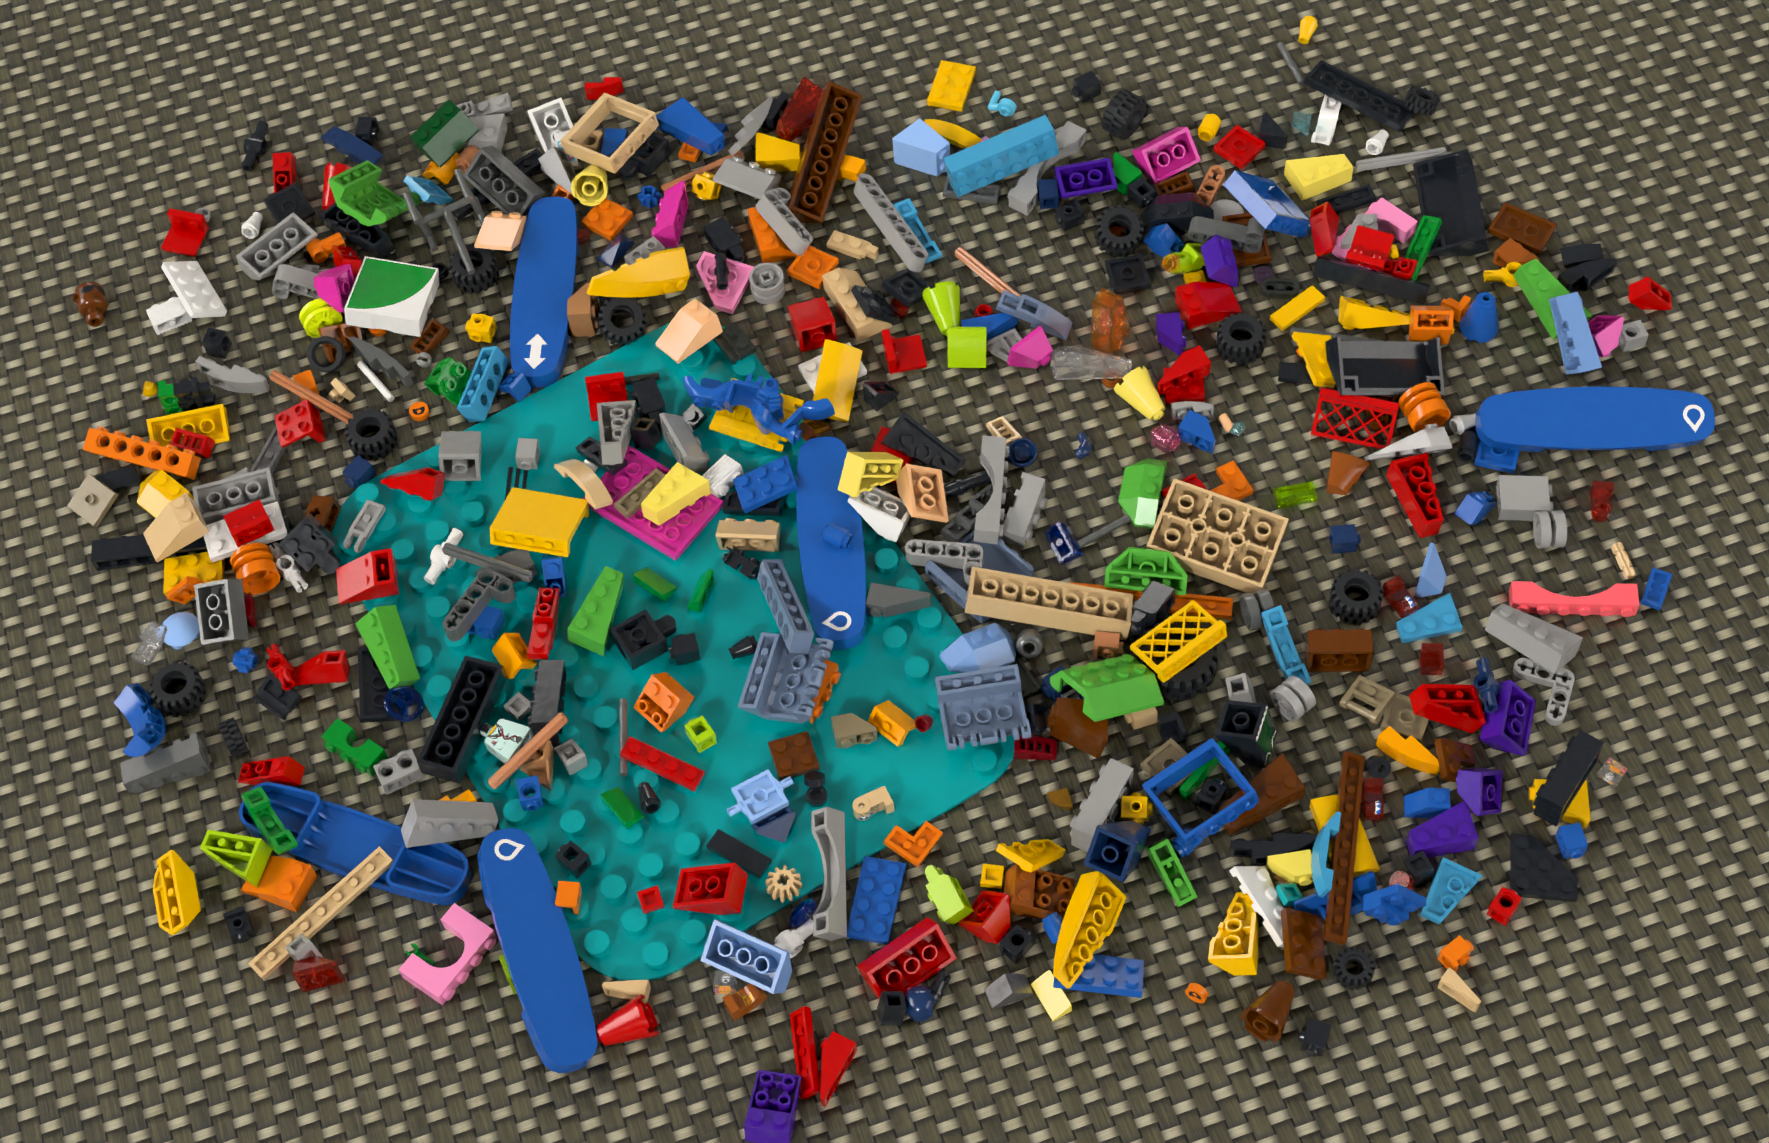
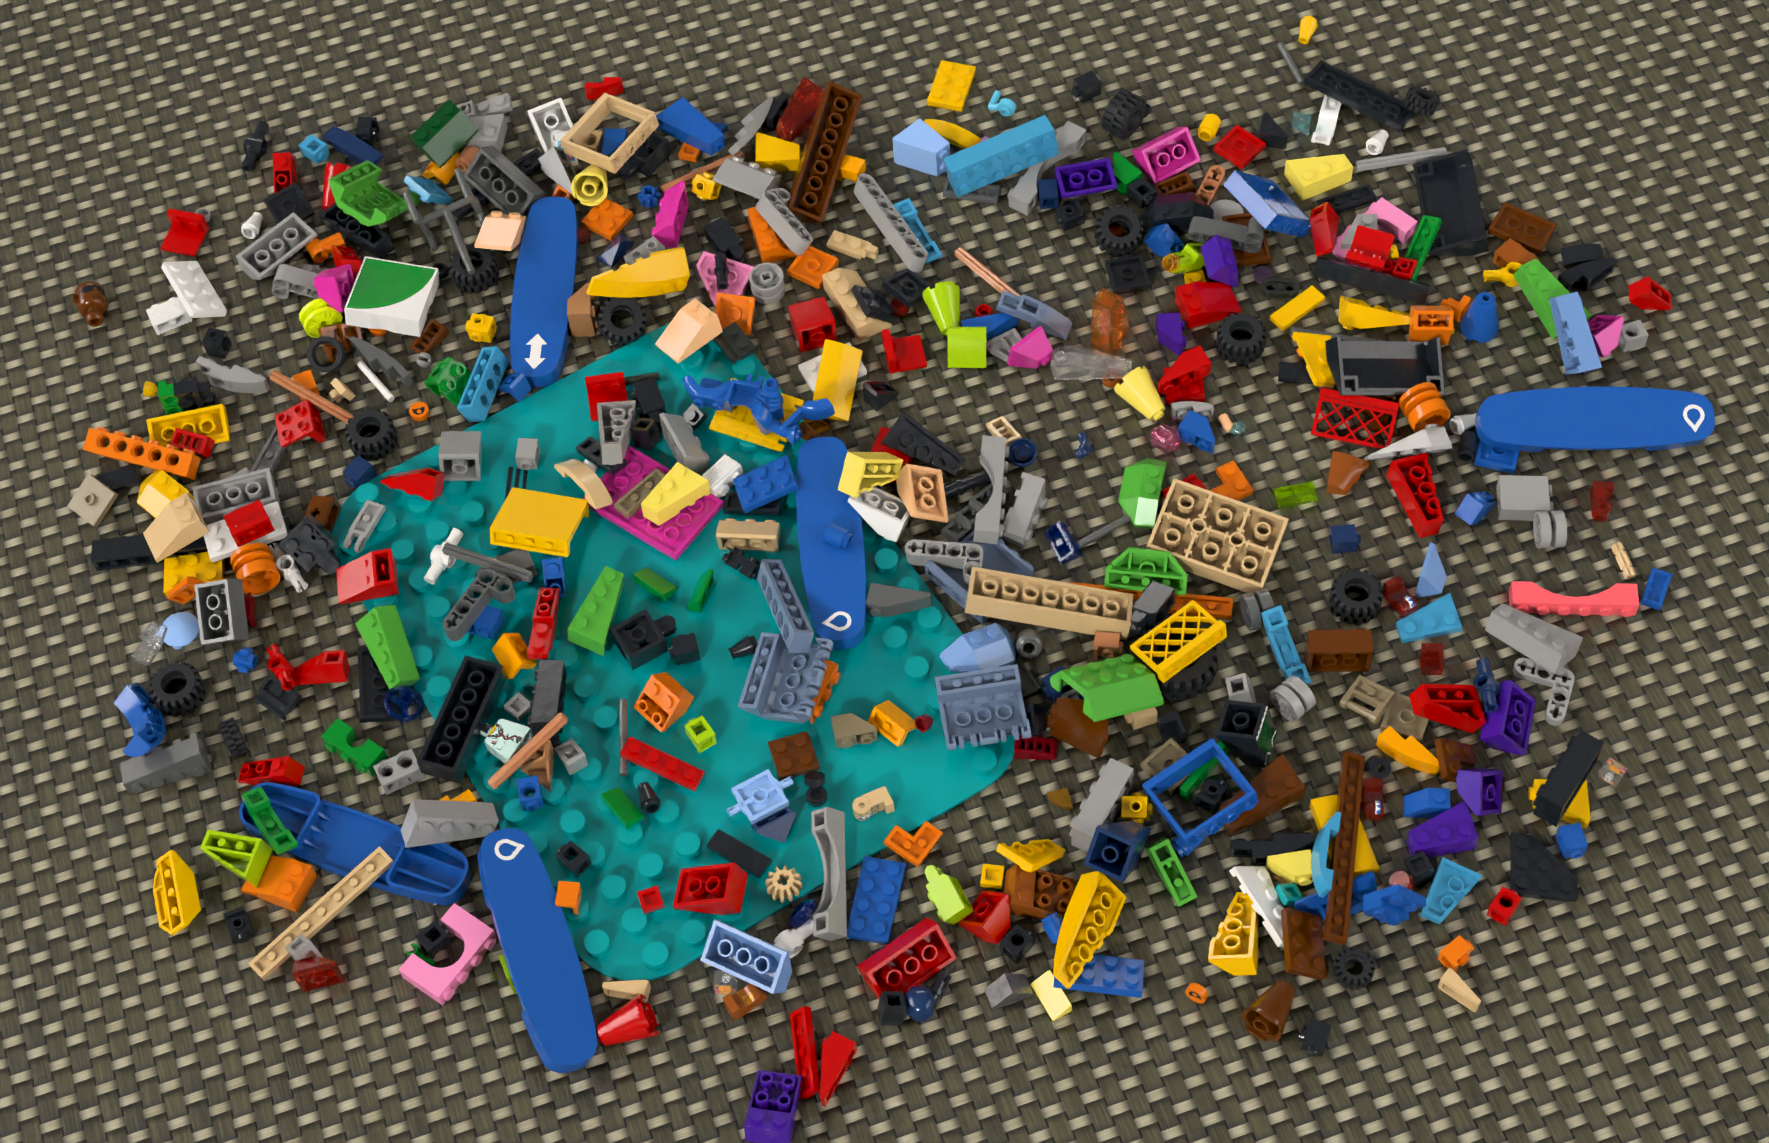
none -> dark azure brick [298,134,330,164]
none -> black brick [415,921,451,960]
none -> orange plate [715,292,756,335]

